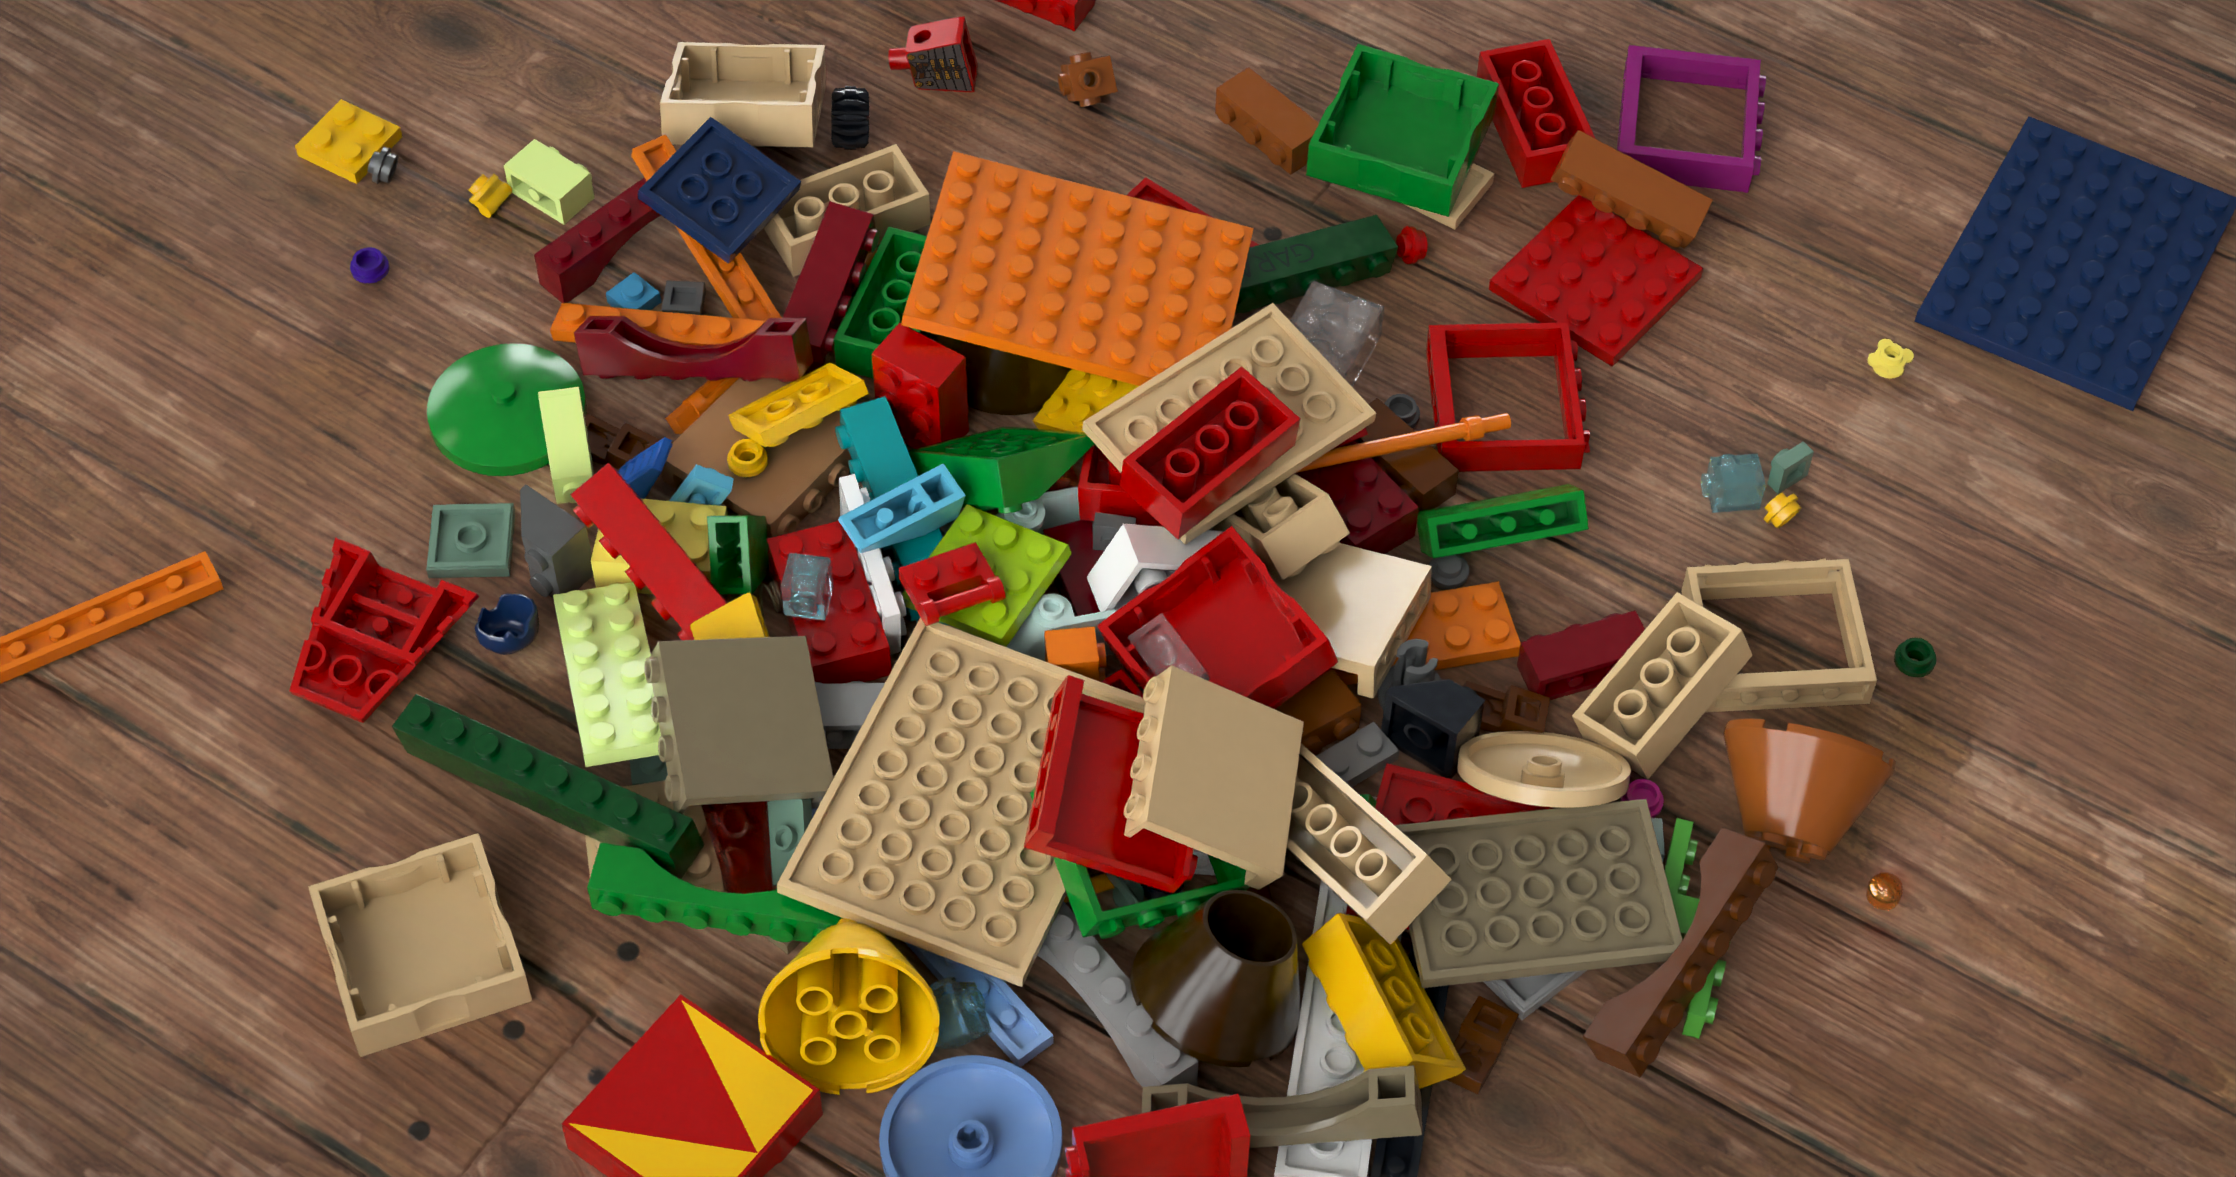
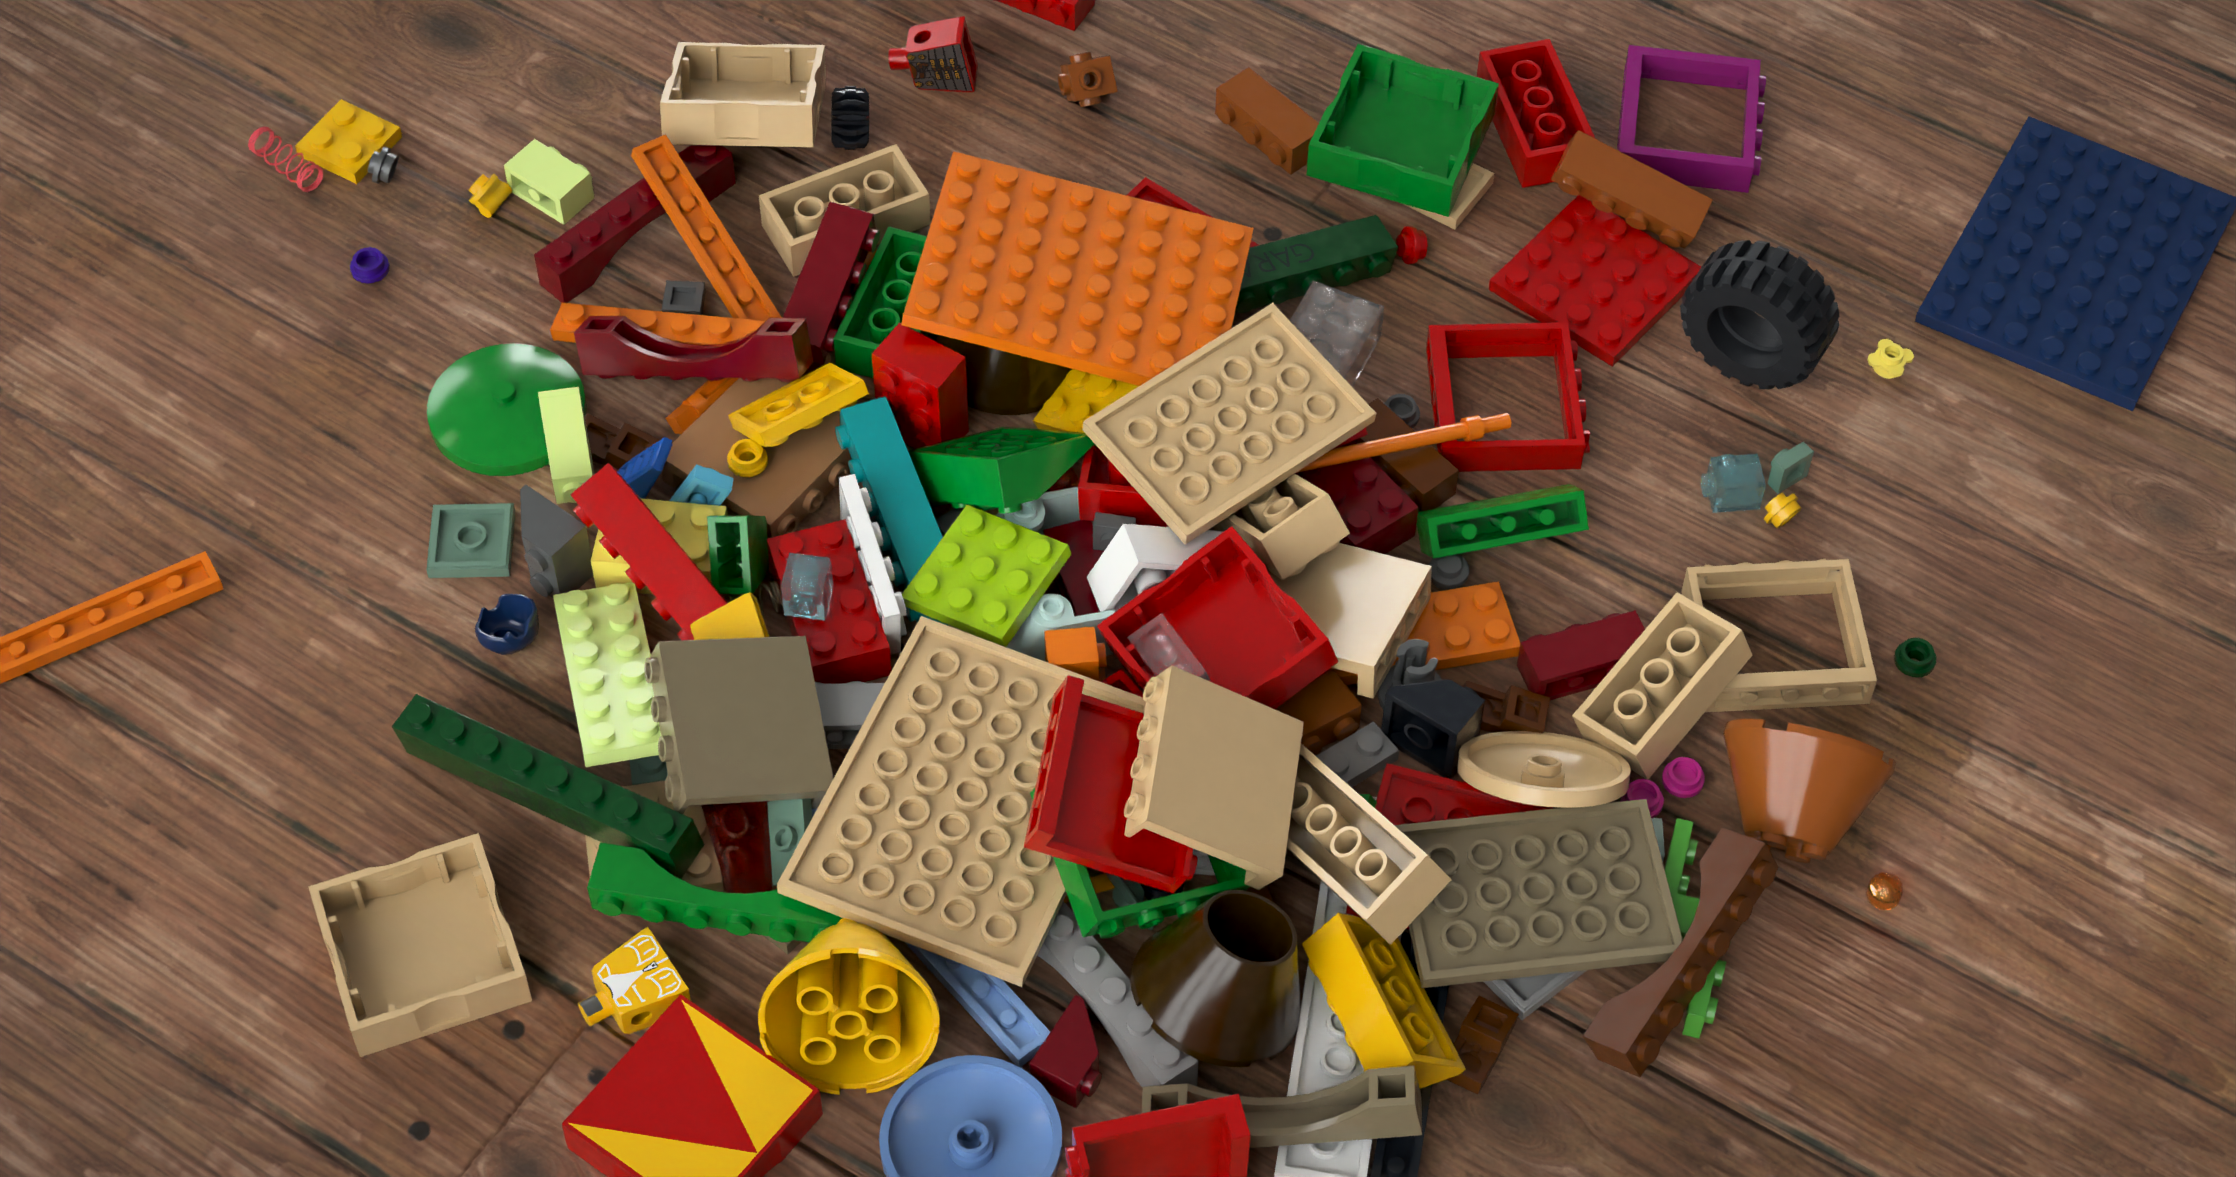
red wedge [289,537,479,723] -> none
dark azure plate [606,272,661,310] -> none
dark blue plate [638,117,801,264] -> none
medium azure slope [838,464,966,553] -> none
red plate [899,542,1006,626] -> none
clear light blue brick [930,977,992,1049] -> none
red brick [1120,366,1301,539] -> none
none -> coral piece [248,127,323,192]
none -> yellow torso [578,927,691,1034]
none -> dark red slope [1030,995,1102,1108]
none -> dark pink plate [1662,757,1705,798]
none -> black tyre [1680,240,1840,390]

